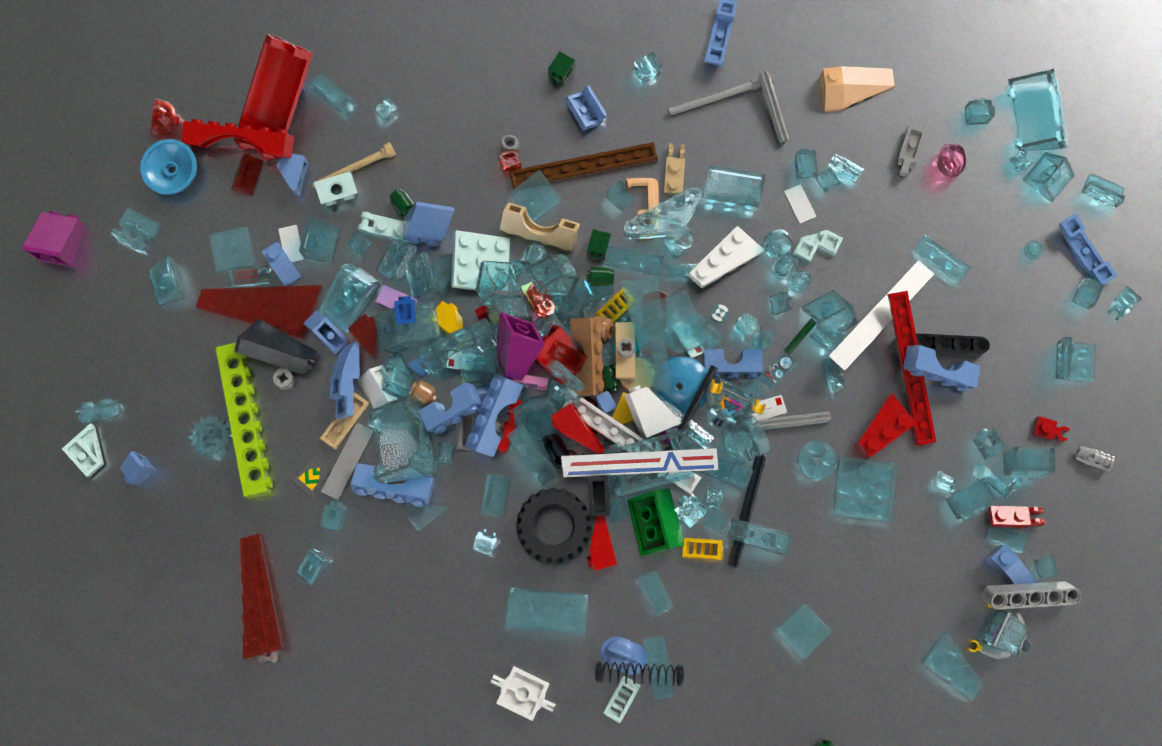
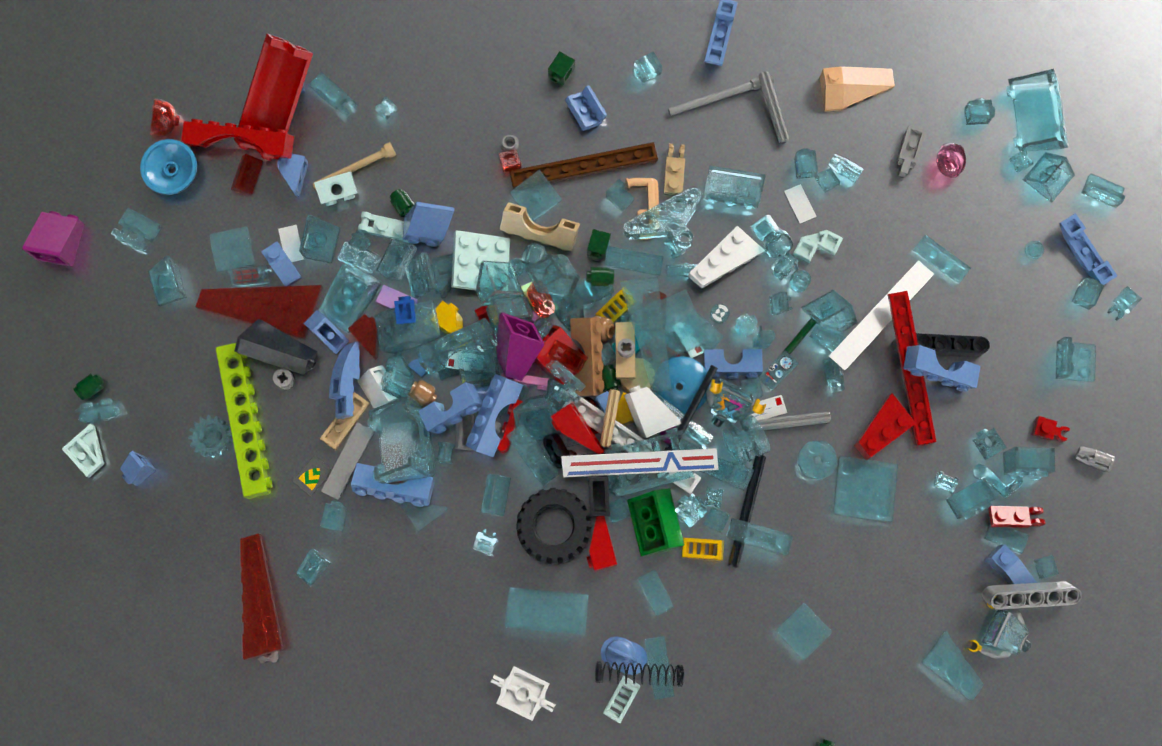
none -> dark green brick [73,373,104,400]
none -> clear light blue slope [336,242,380,274]
none -> tan axle [600,389,620,447]
none -> clear light blue slope [751,215,779,241]

